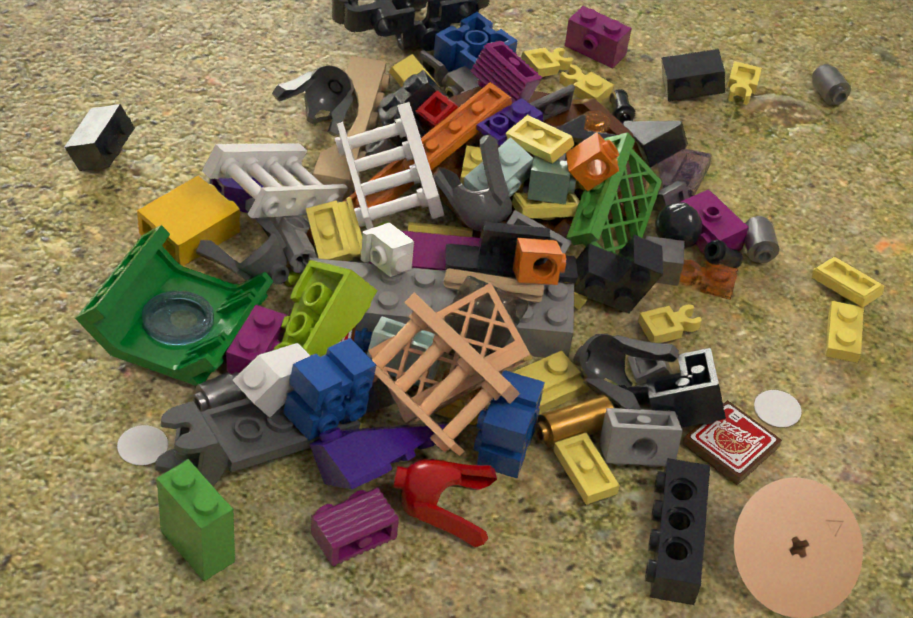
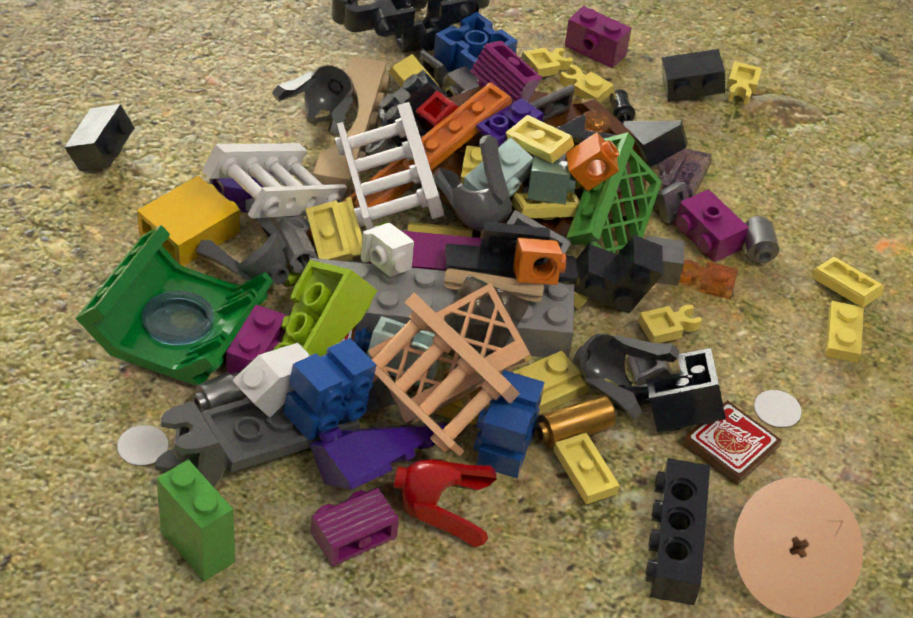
light grey brick [599,408,683,467] -> none
black hair [655,202,702,249] -> none
black pin [704,240,743,270] -> none
flat silver brick [812,64,851,105] -> none

